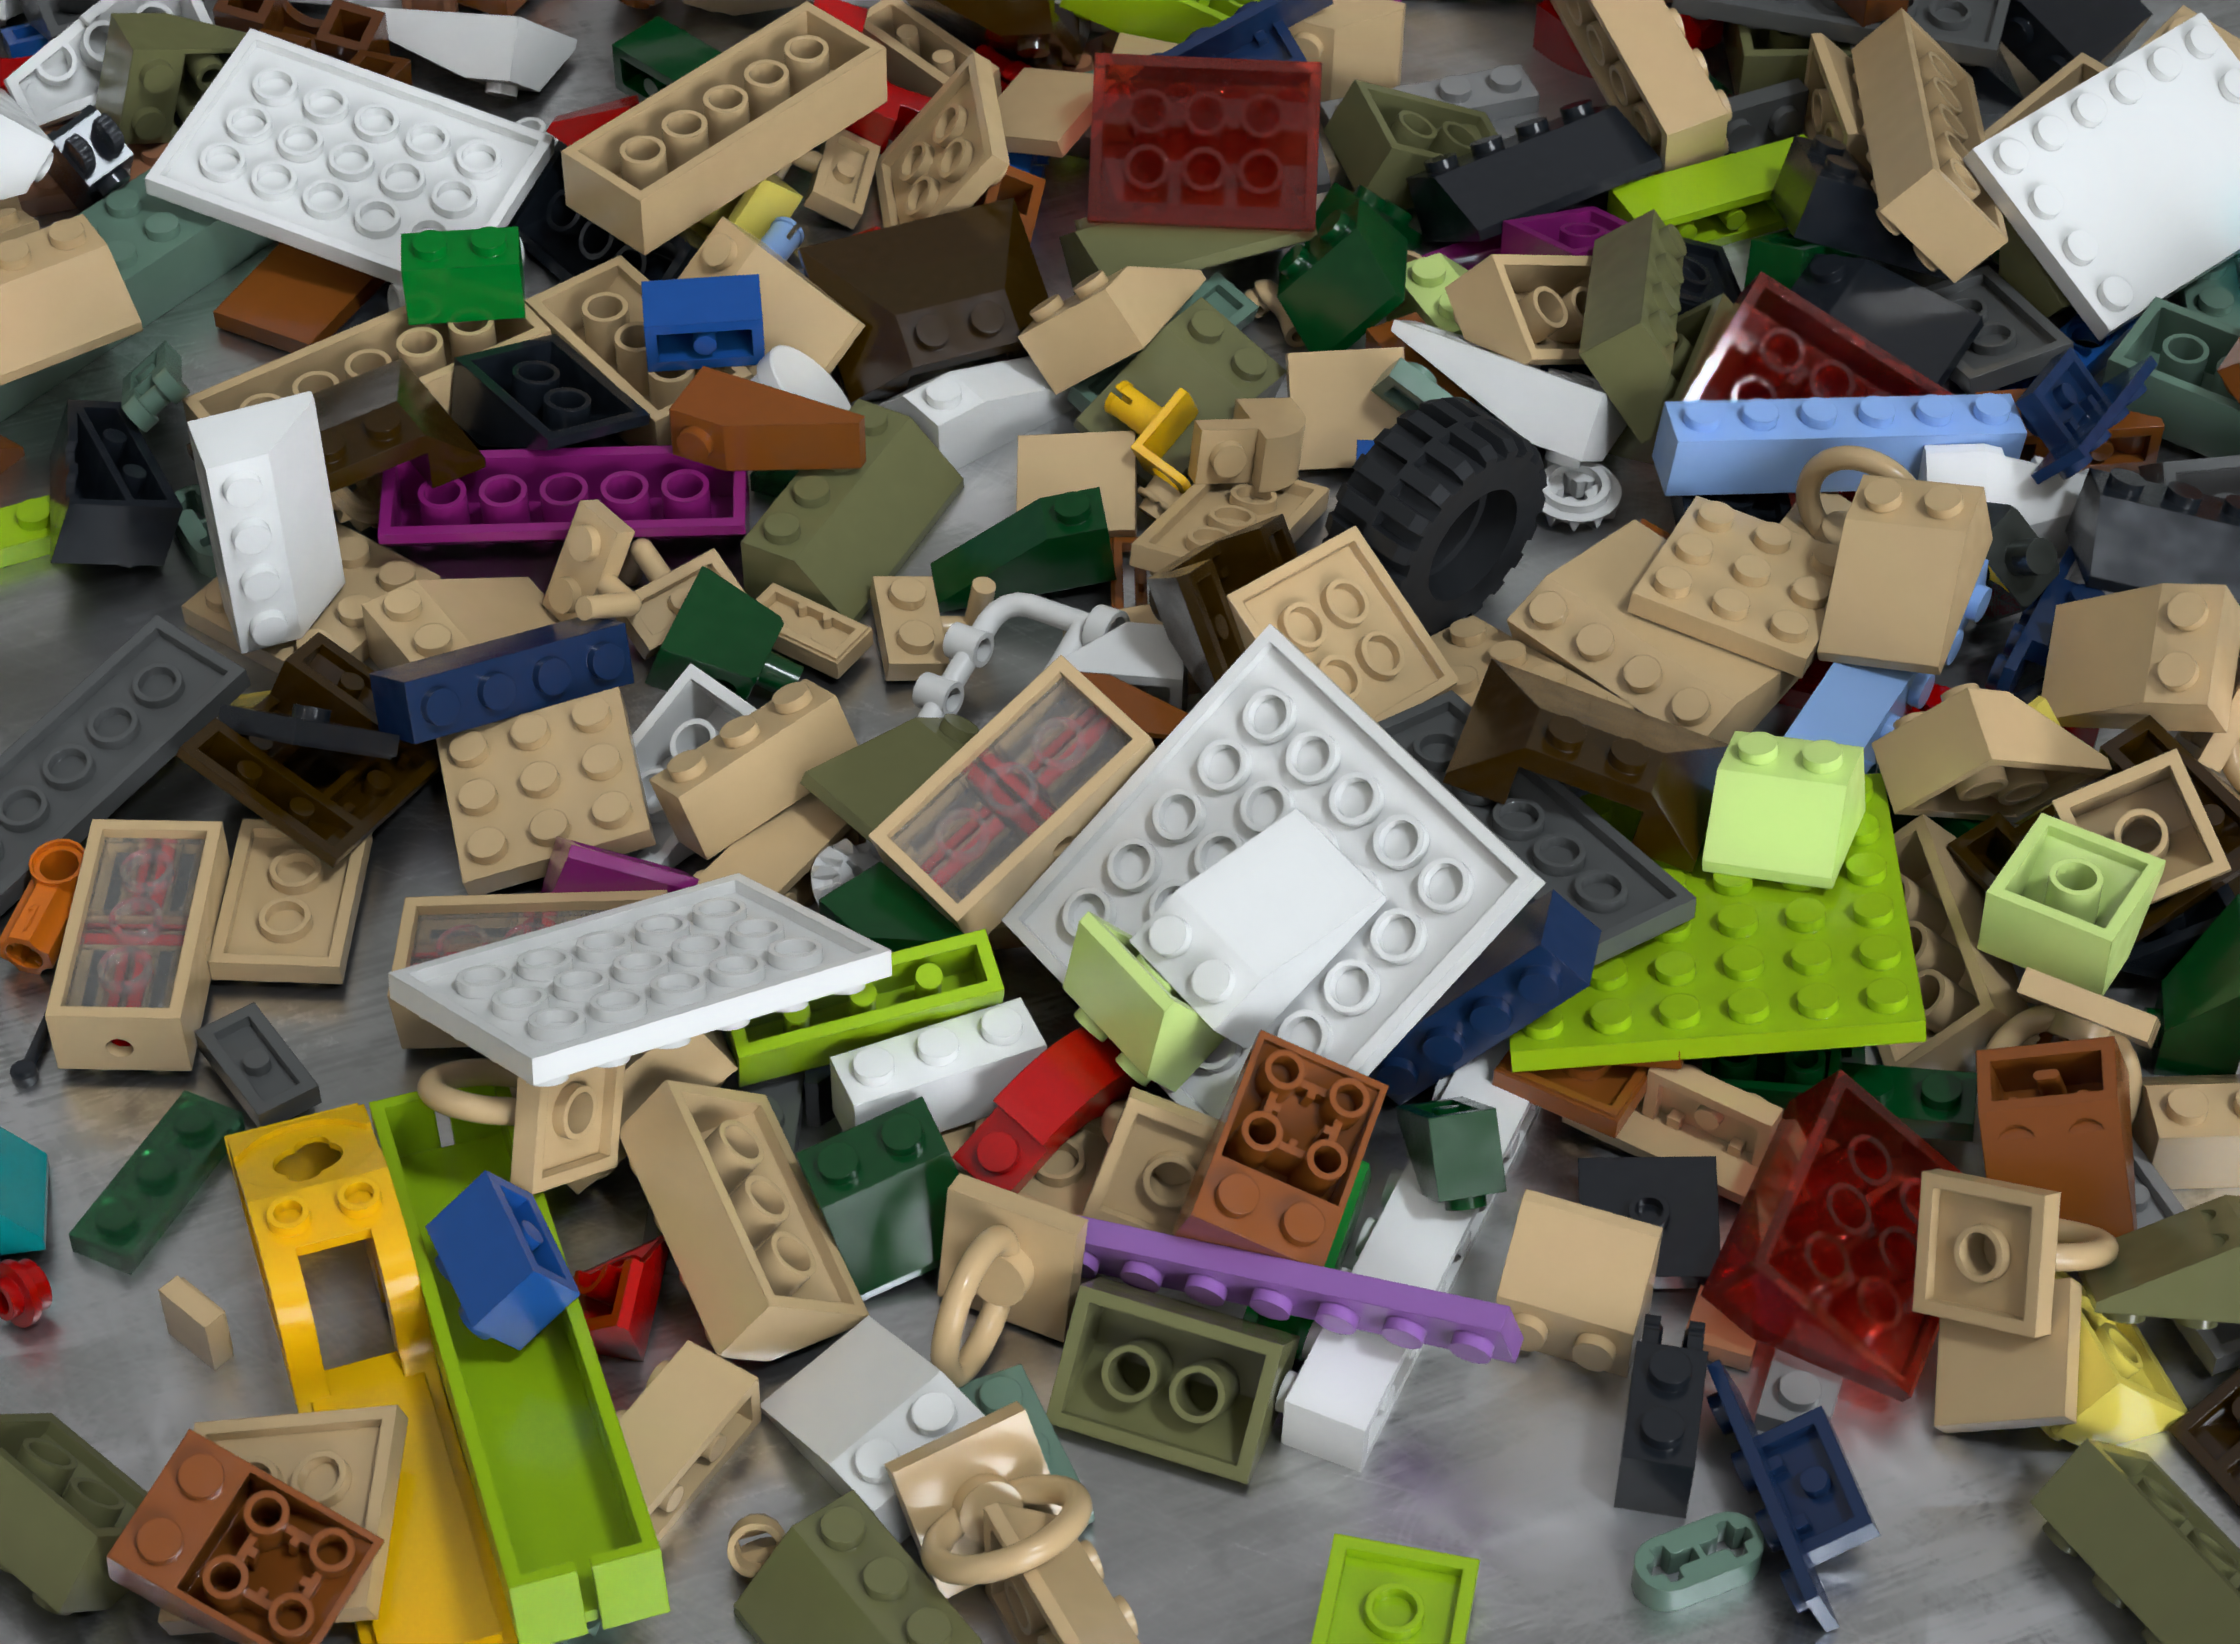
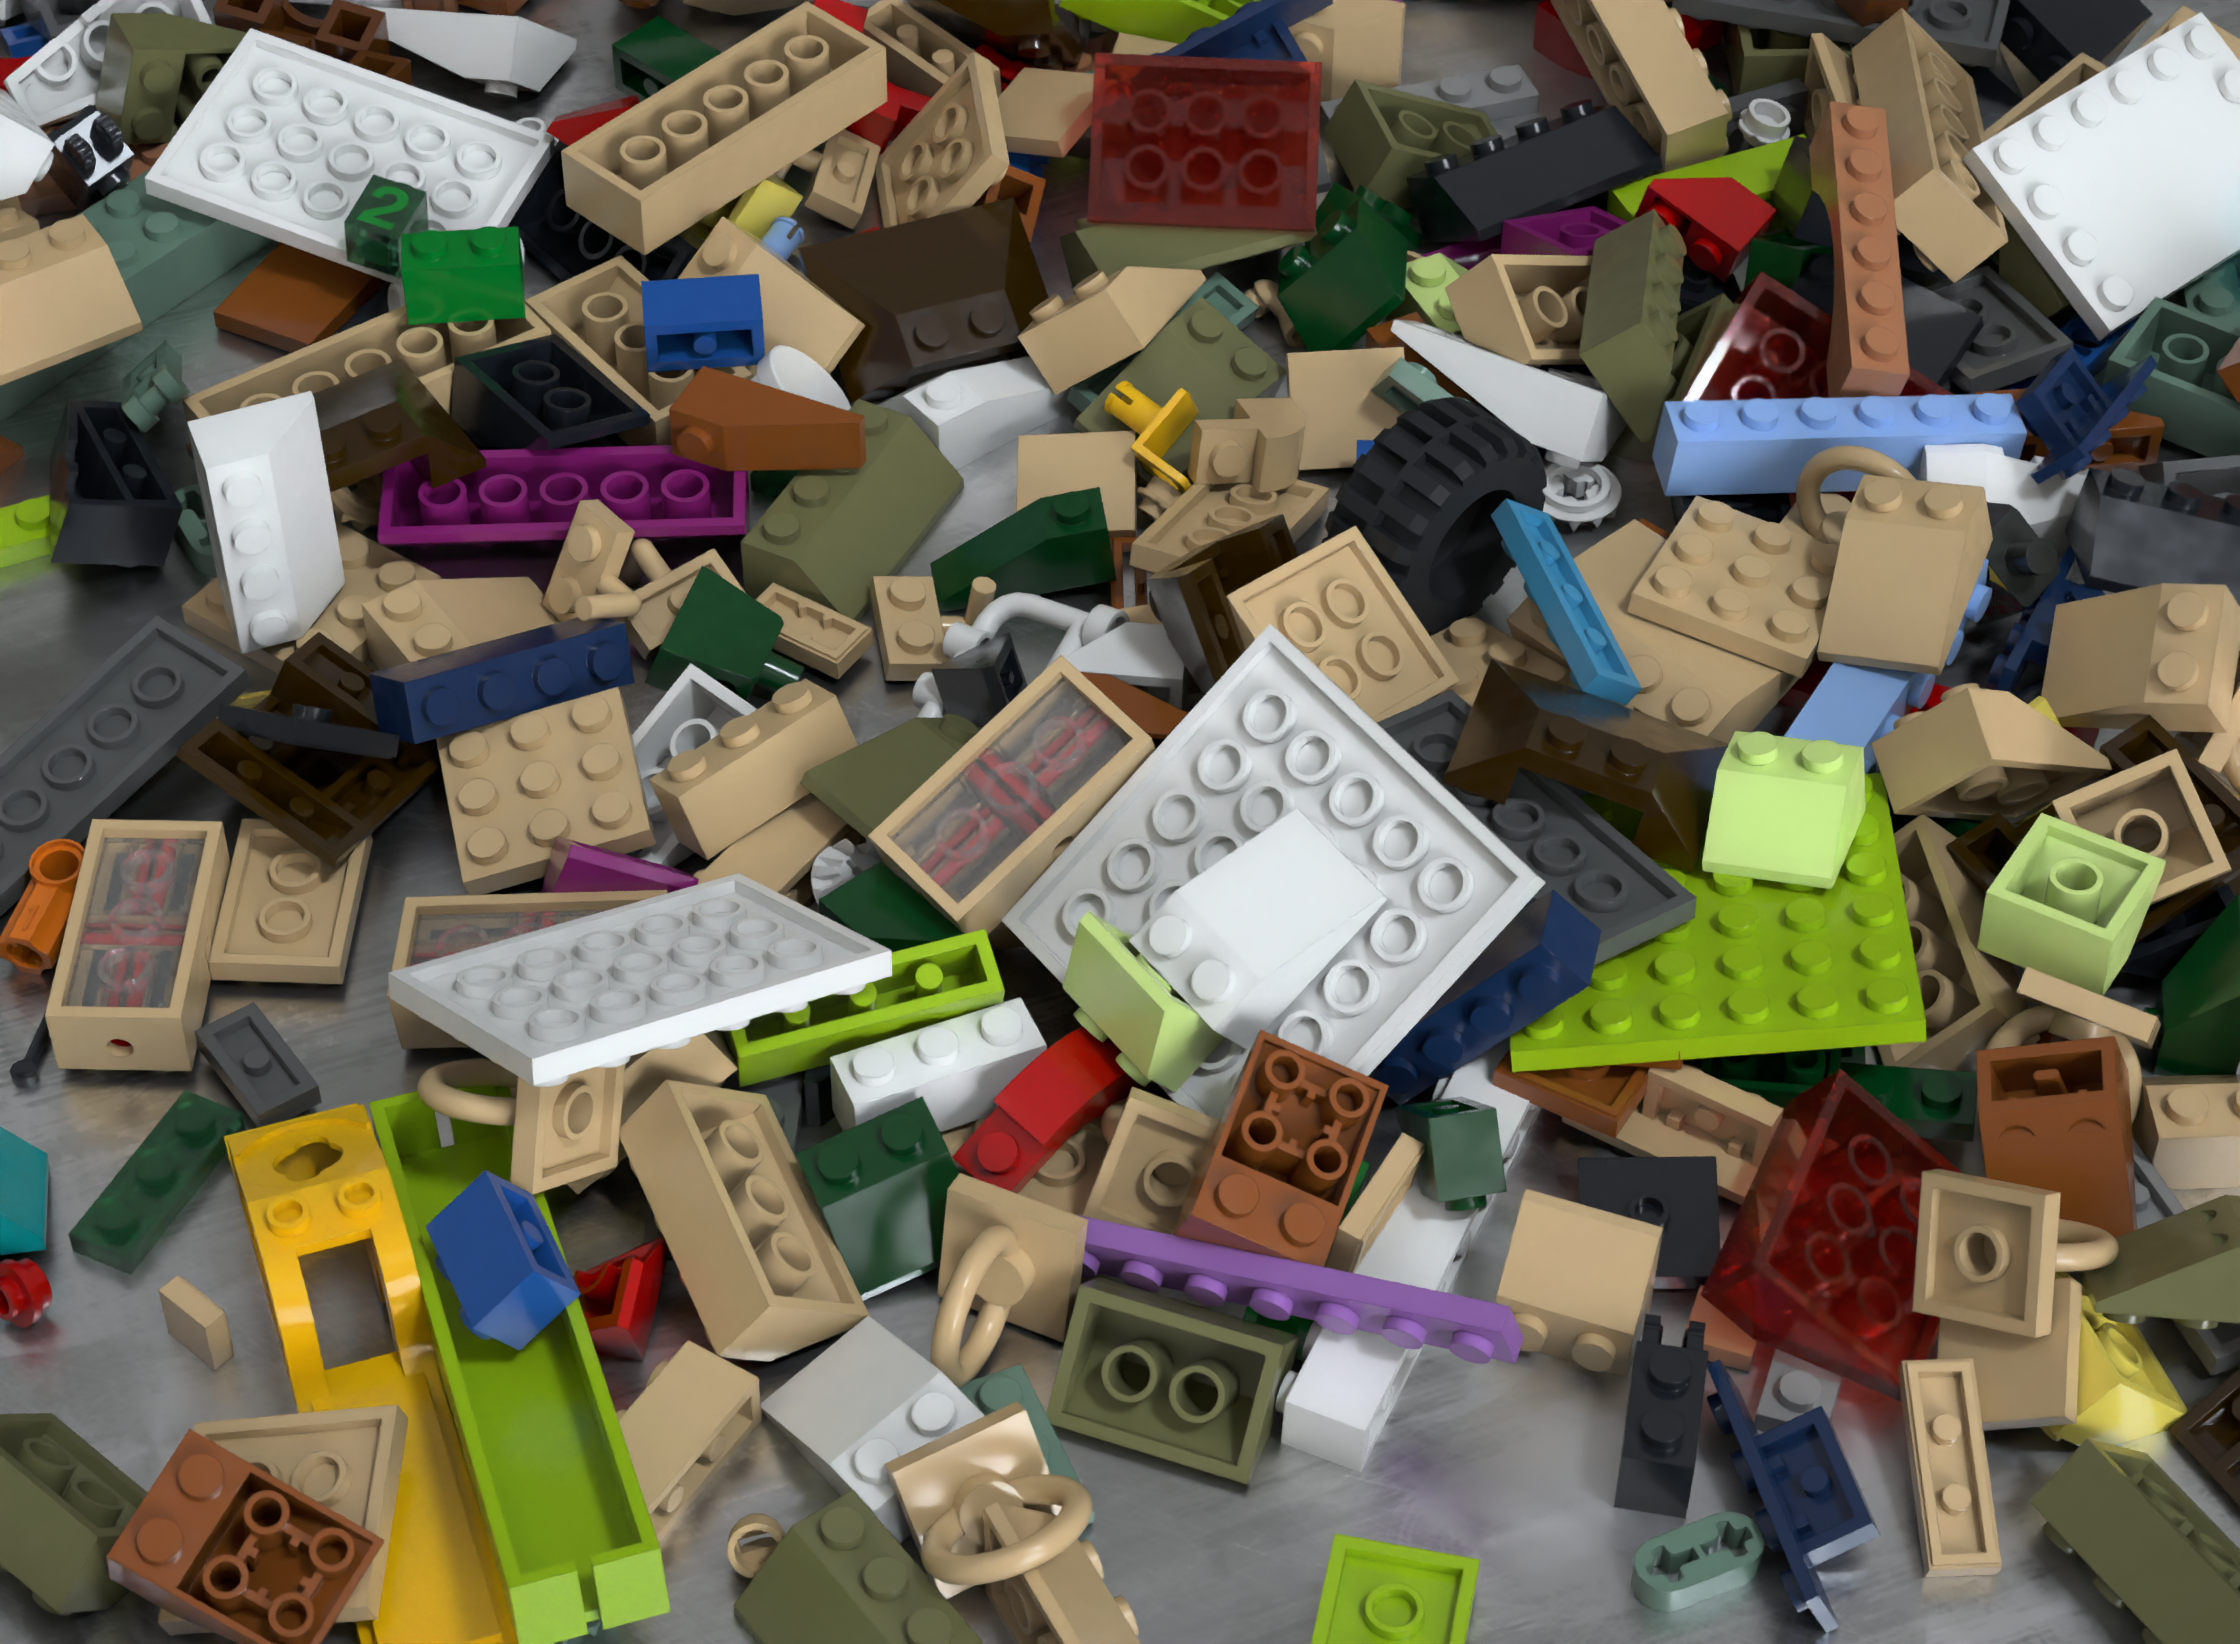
none -> clear green brick [344,174,429,278]
none -> black slope [931,632,1028,727]
none -> tan tile [1325,1133,1425,1273]
none -> dark azure plate [1491,498,1642,706]
none -> red slope [1635,177,1776,283]
none -> white plate [1738,98,1791,147]
none -> nougat arch [1809,101,1910,398]
none -> tan tile [1897,1358,2002,1577]

